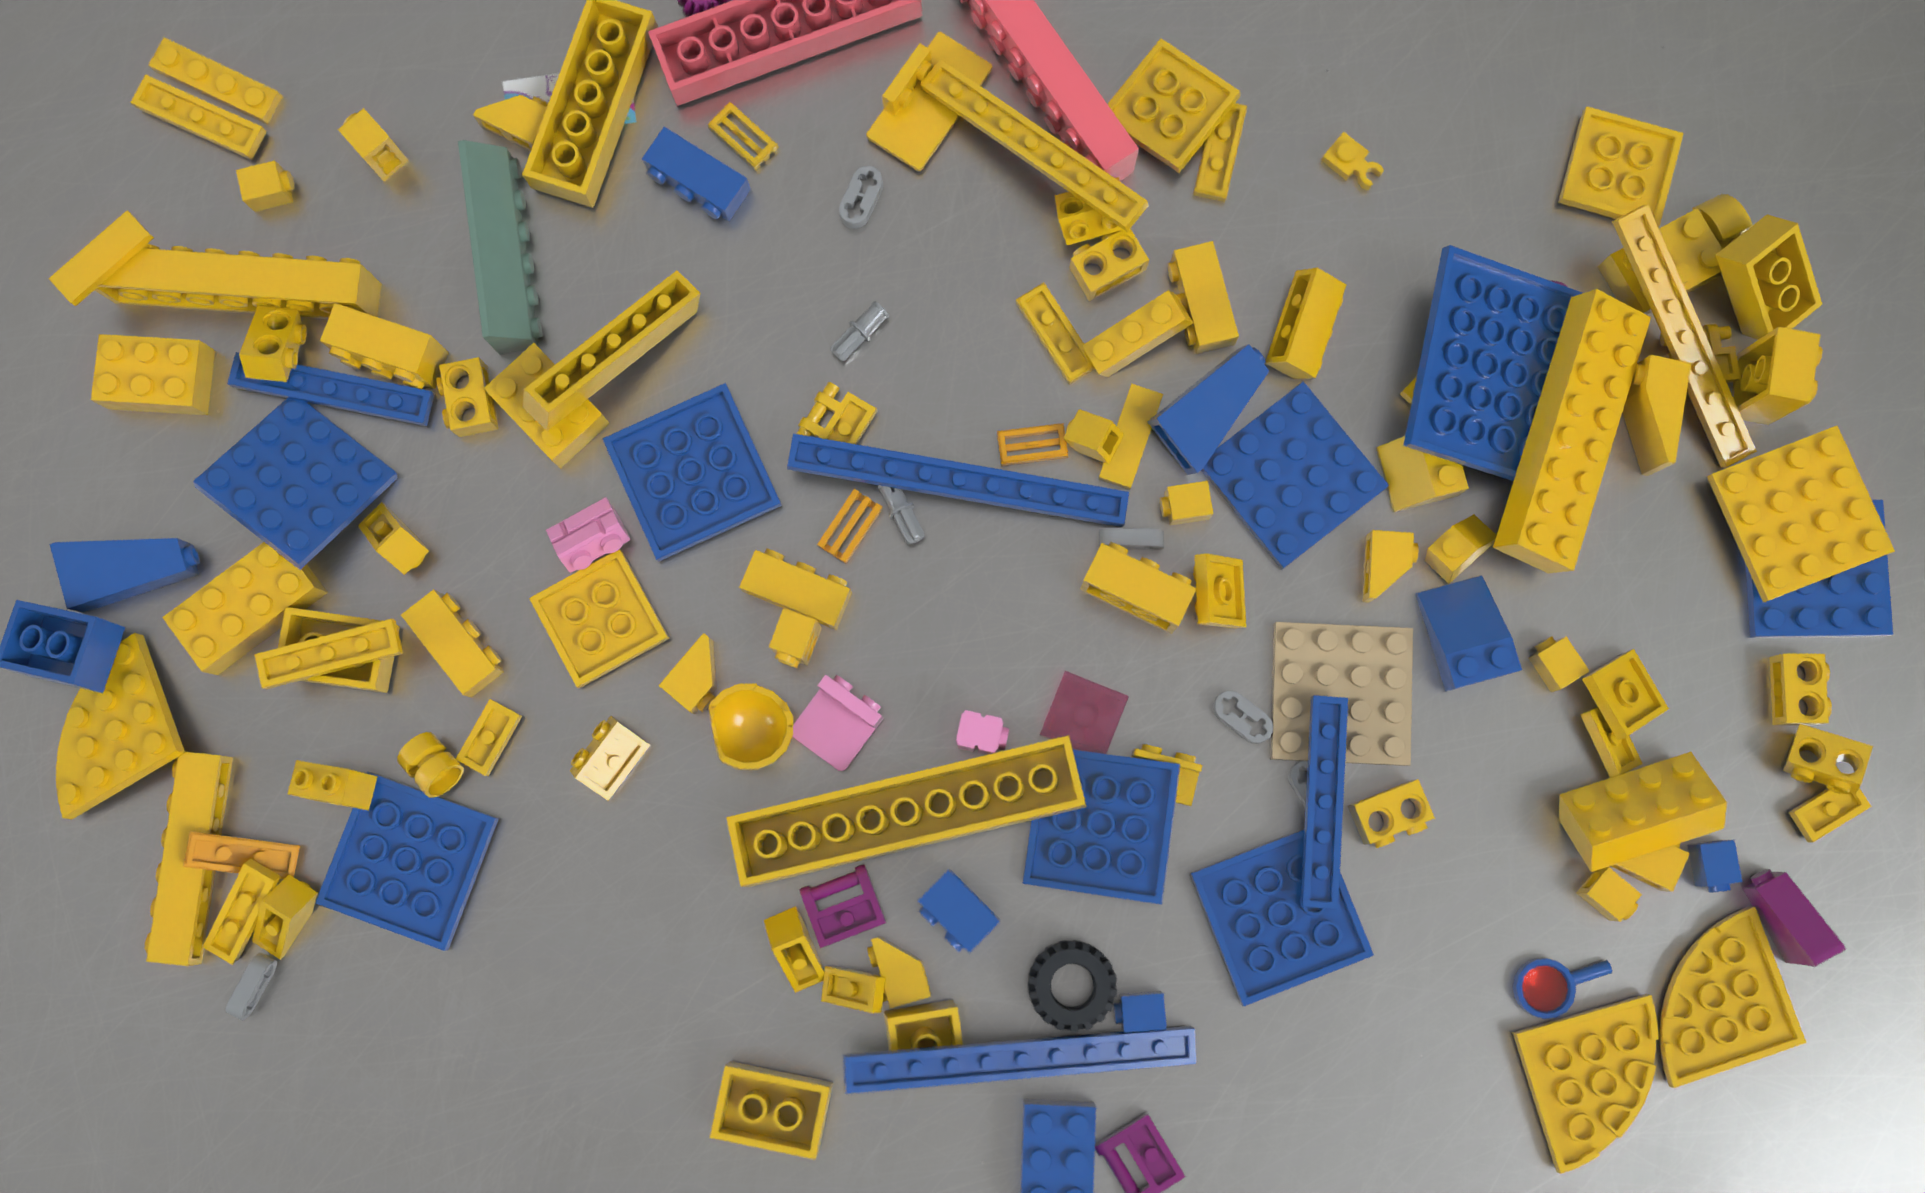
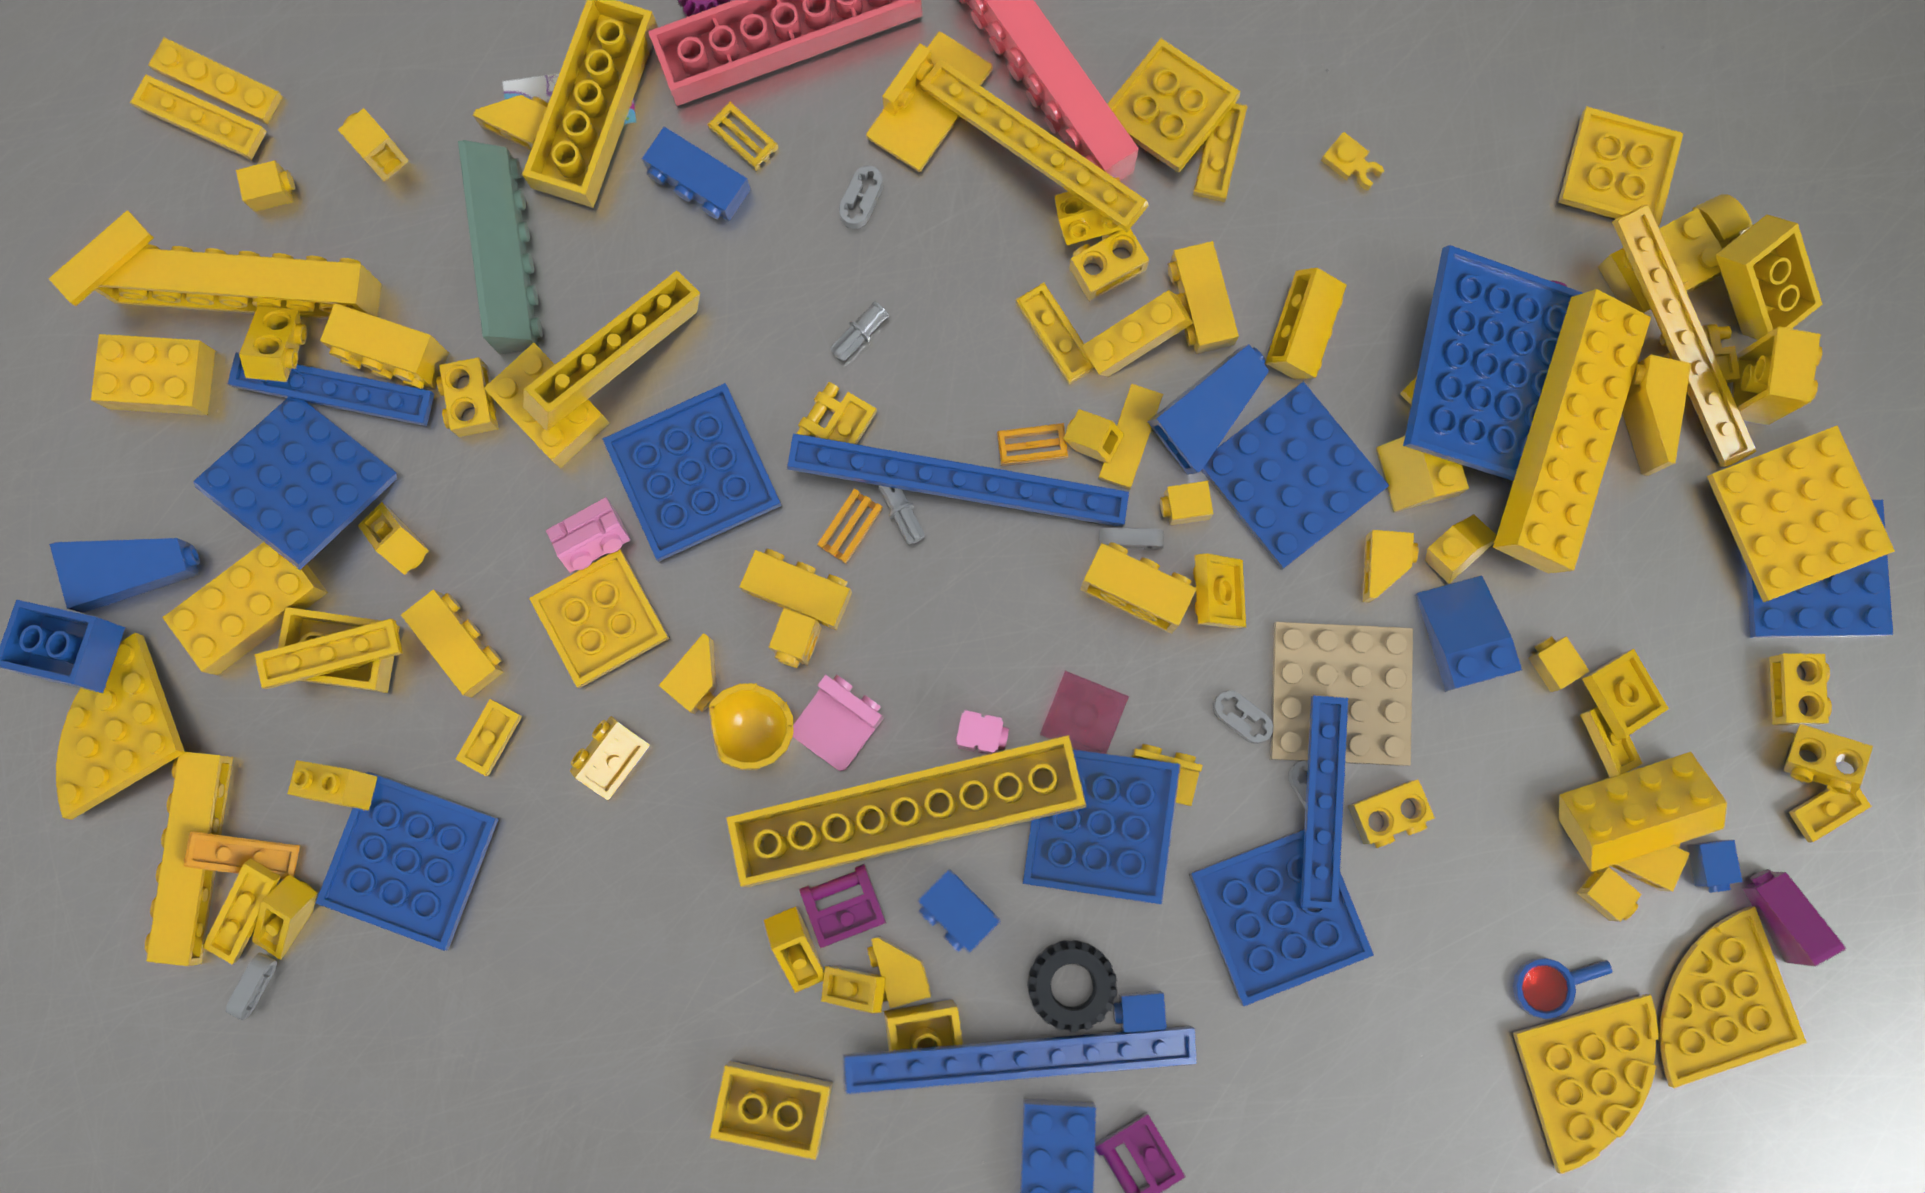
yellow wheel [397,732,463,798] -> none

